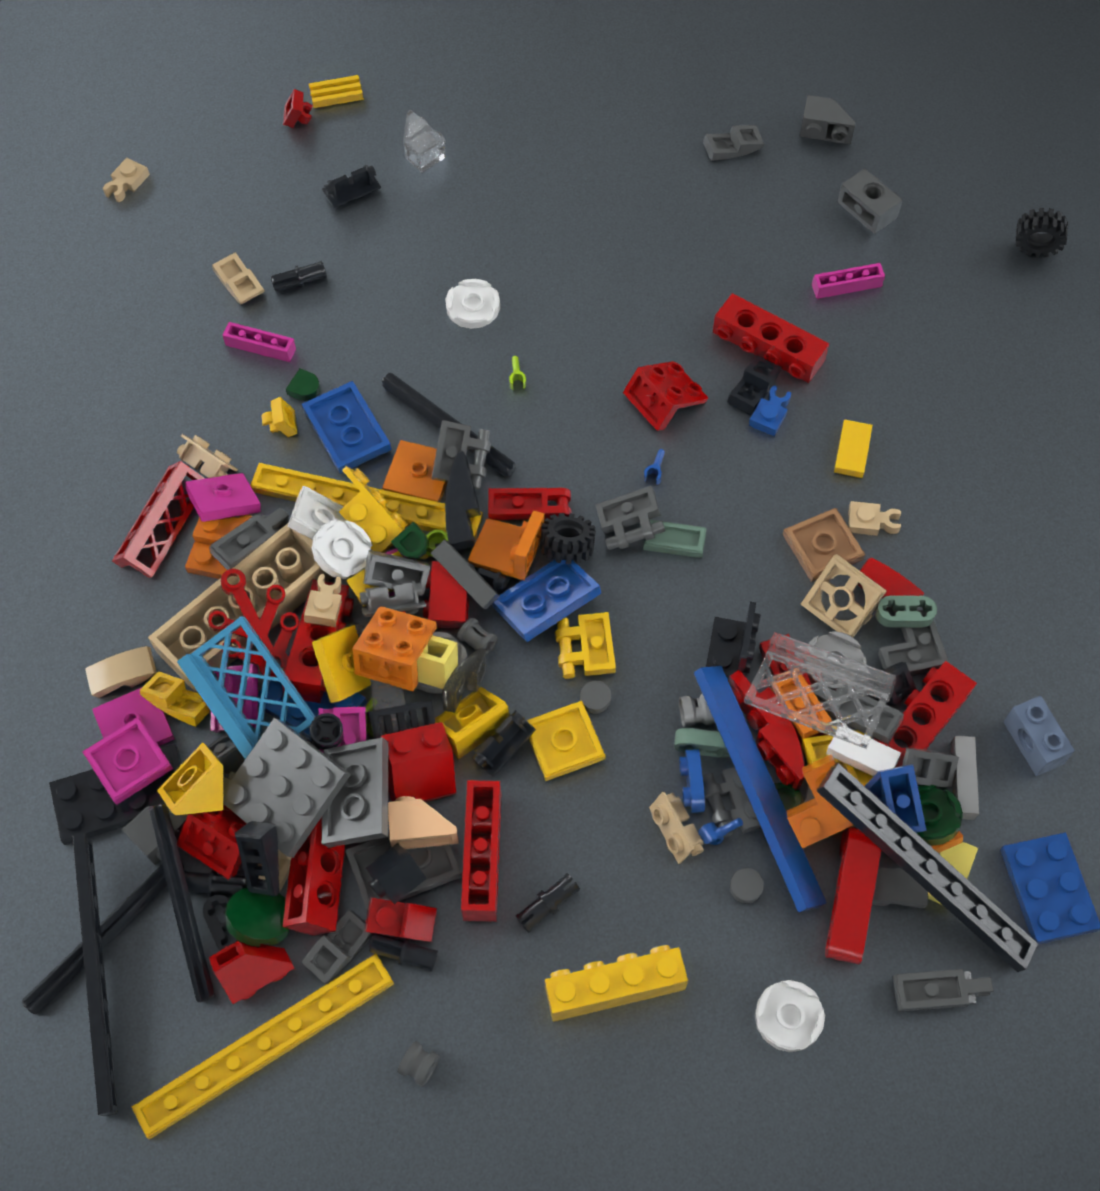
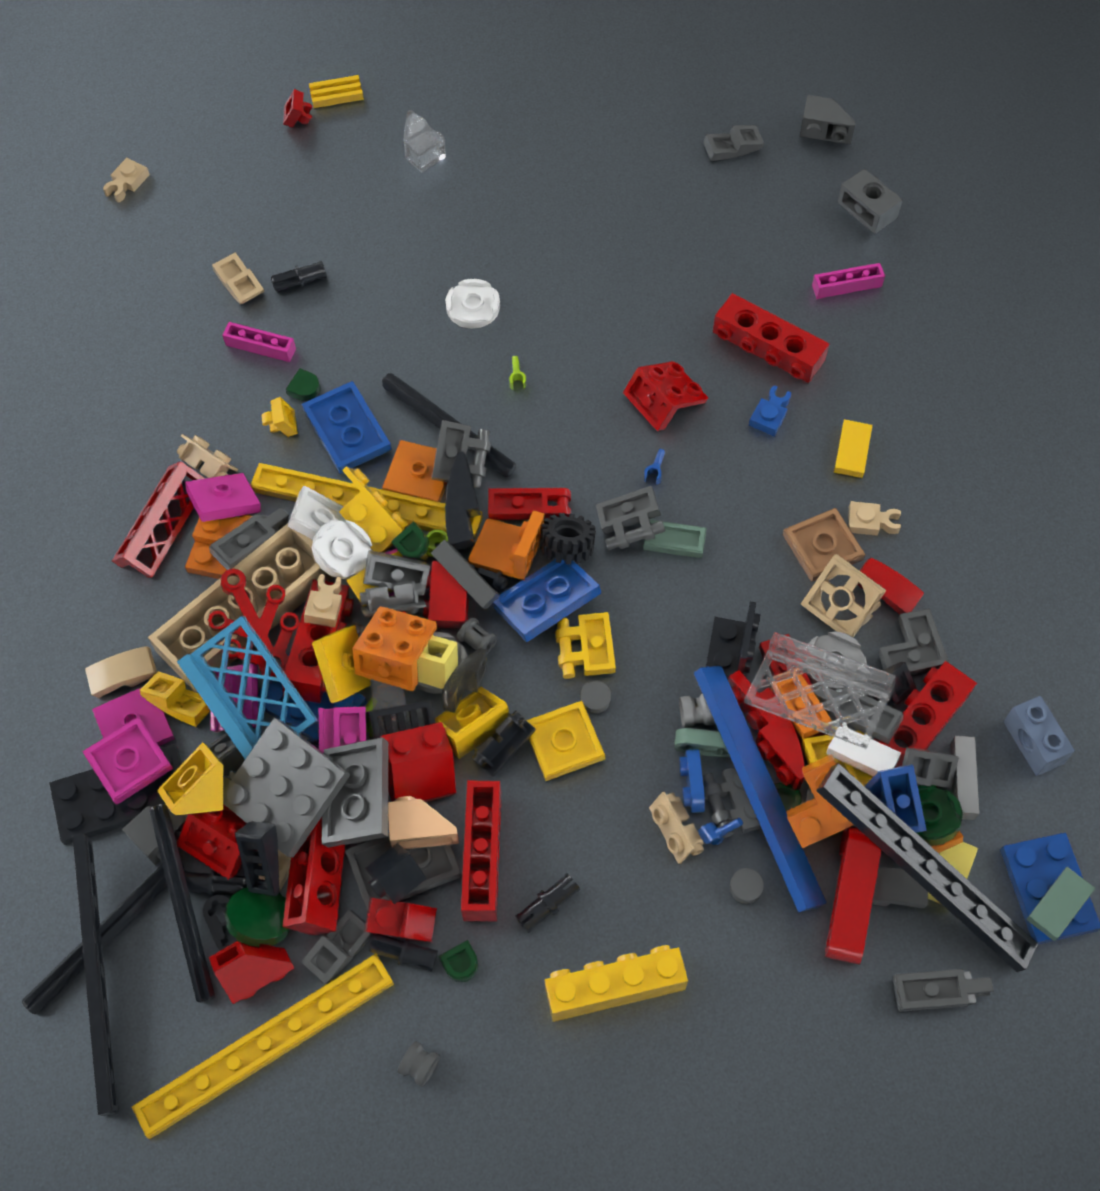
black wheel [310,713,344,751] -> none
black hinge [322,165,381,208] -> none
black slope [727,355,782,415] -> none
white tile [755,980,825,1052] -> none
sand green beam [875,596,937,628] -> none
black tyre [1016,208,1068,258] -> none
none -> dark green tile [438,940,478,982]
none -> sand green tile [1026,867,1096,942]

